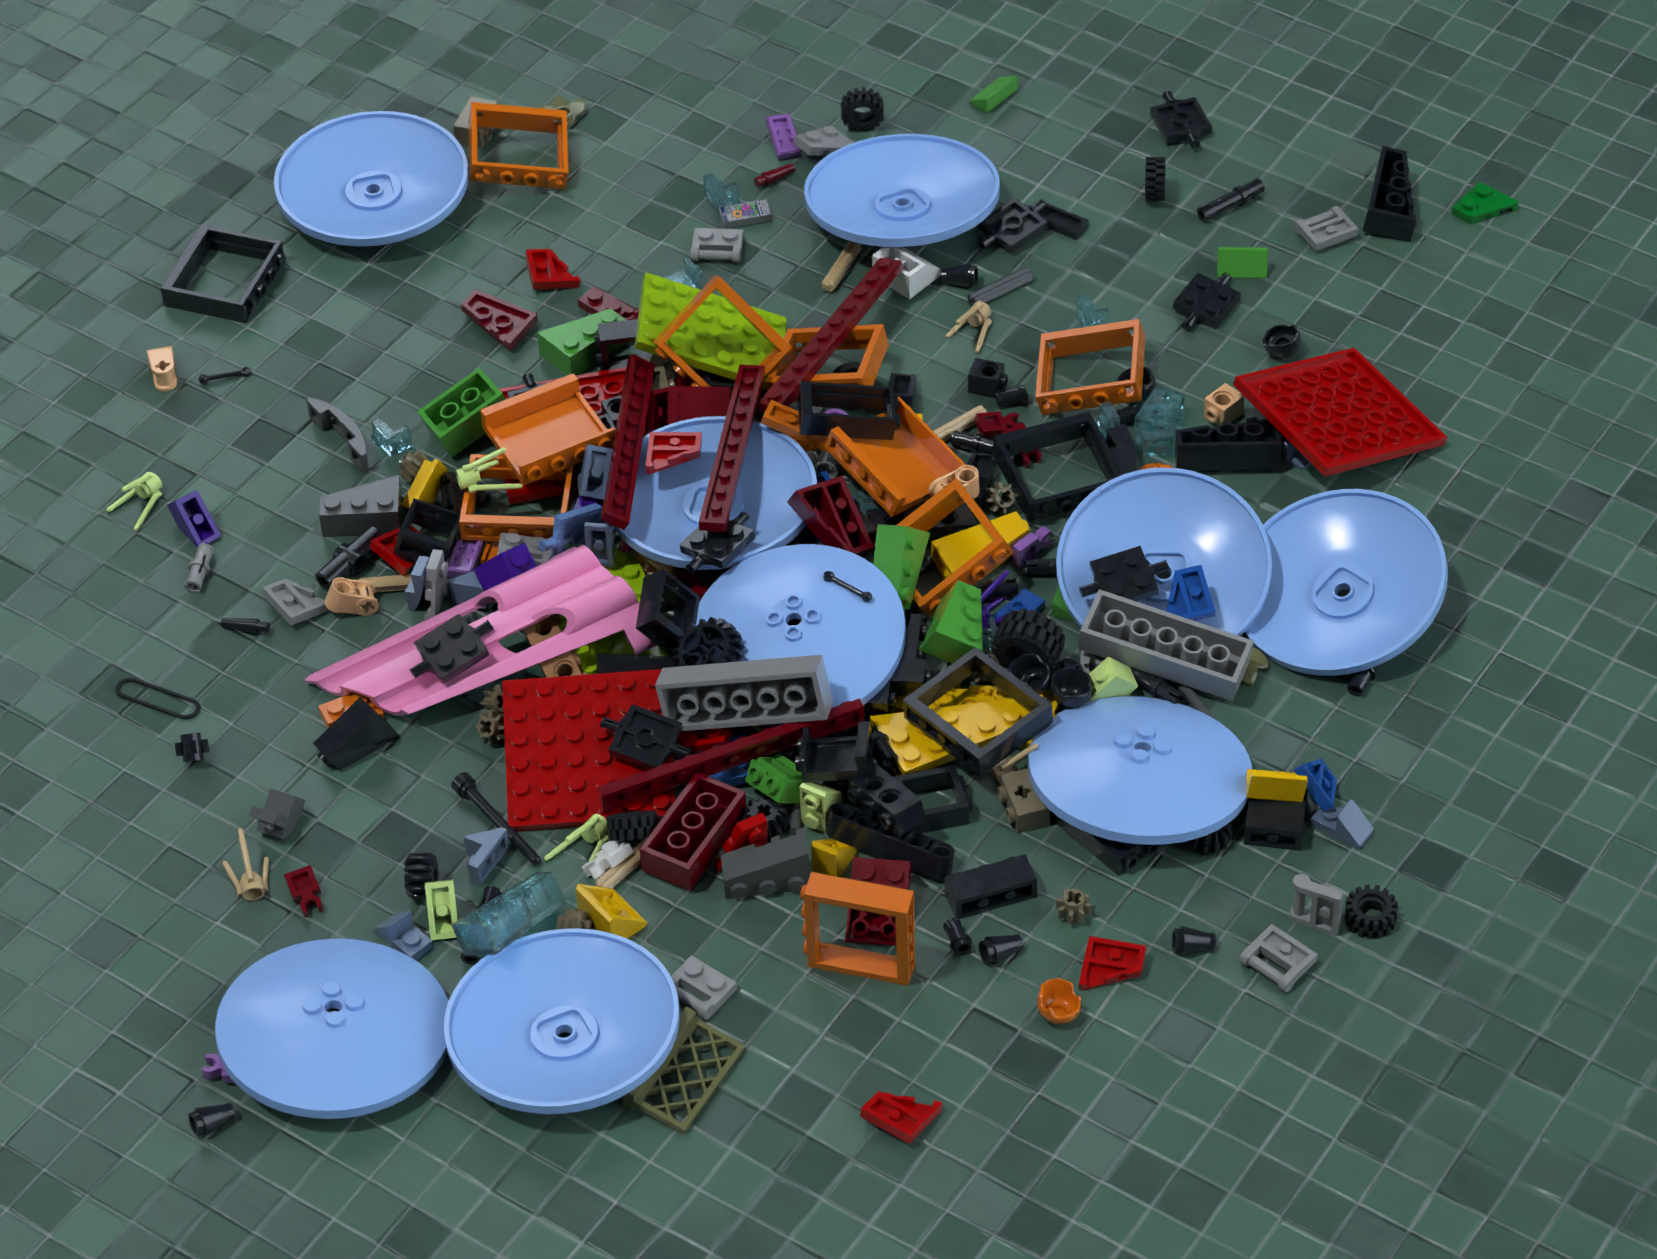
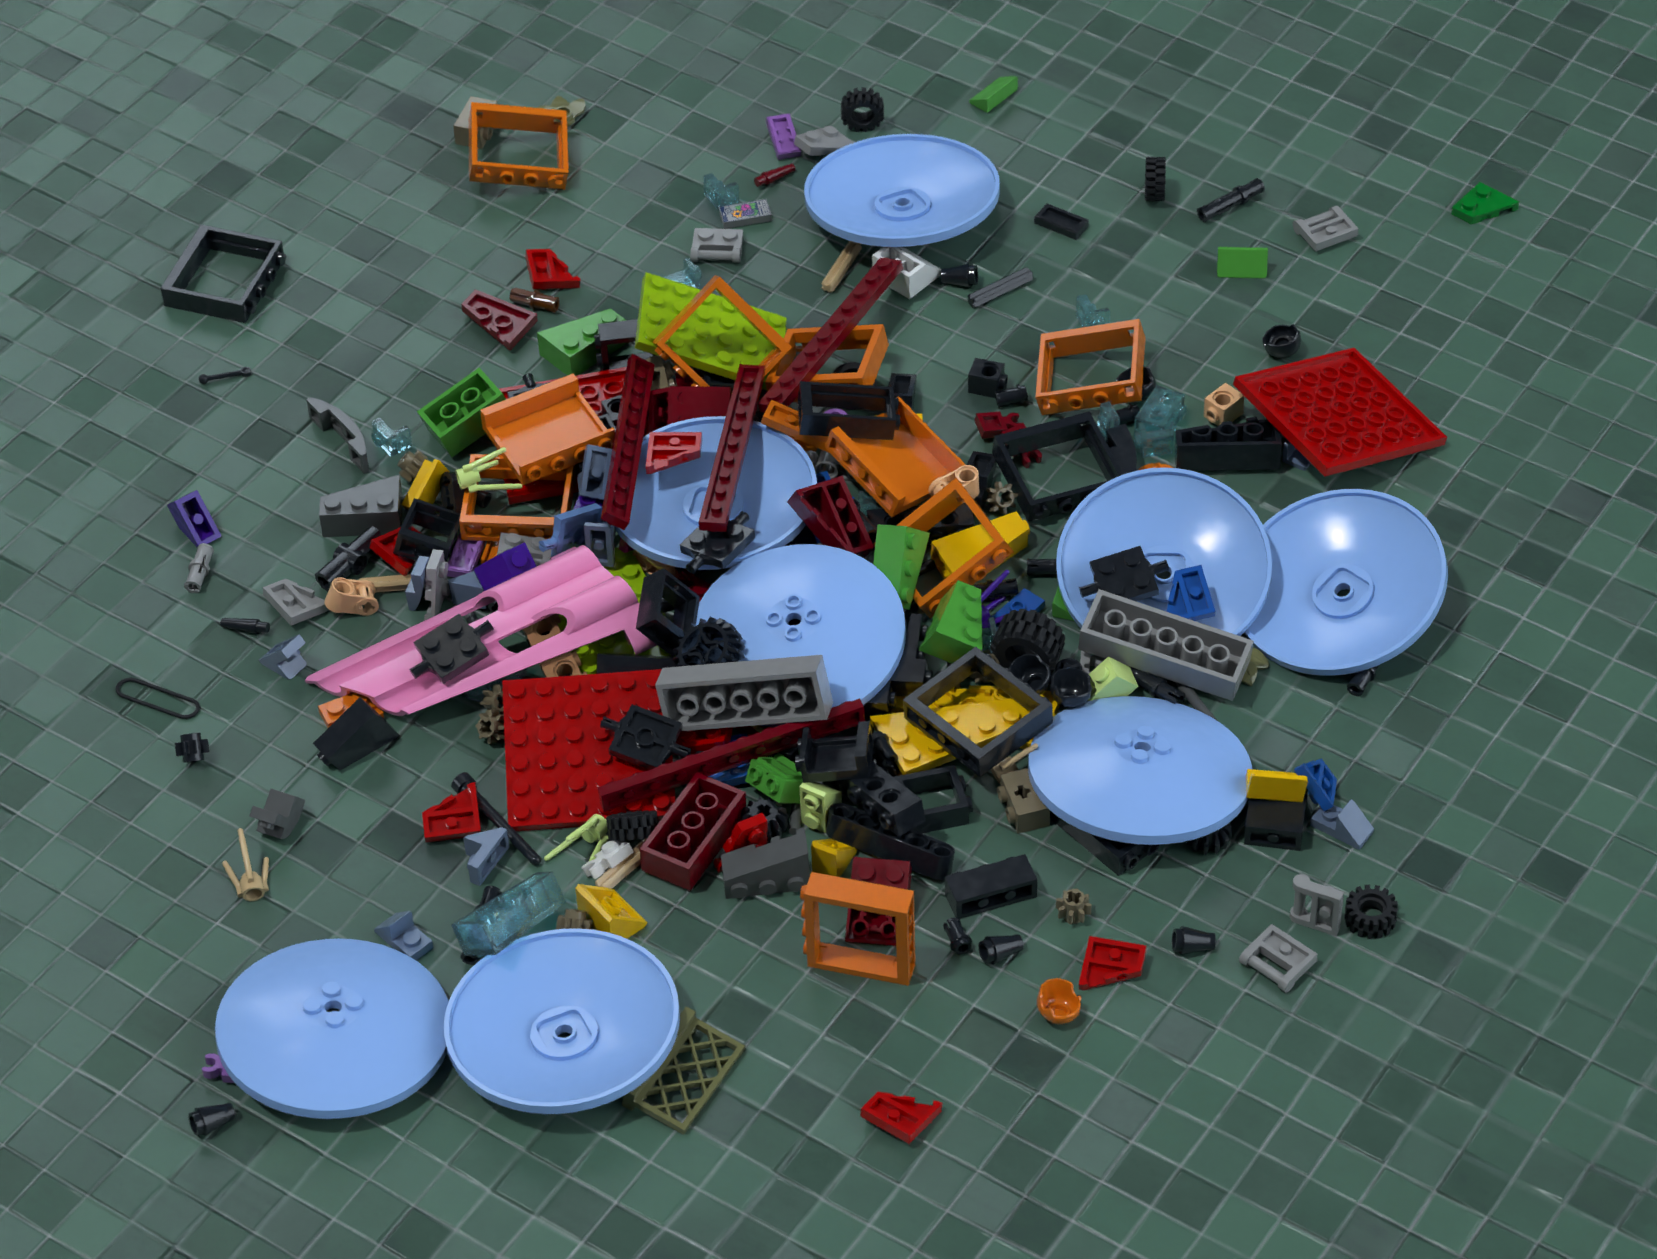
yellowish green plant [106,472,162,531] -> none
light nougat piece [147,346,177,392] -> none
light blue dish [274,111,469,246] -> none
dark red plate [284,865,323,918] -> none
black gear [403,851,439,900] -> none
yellowish green slope [425,879,460,940] -> none
plate [578,286,639,320] -> none
light grey plate [671,955,737,1020] -> none
black hinge [823,571,872,602] -> none
tan axle [933,405,987,442] -> none
tan plant [945,301,992,353] -> none
black pin [951,430,1005,454] -> none
black plate [978,197,1048,253] -> none
medium lavender plate [1013,526,1052,569] -> none
black plate [1150,91,1212,149] -> none
black plate [1172,272,1241,331] -> none
black wedge [1362,146,1416,242] -> none
none -> sand blue slope [259,634,307,680]
none -> red wing [422,782,481,843]
none -> reddish brown axle [509,288,560,313]

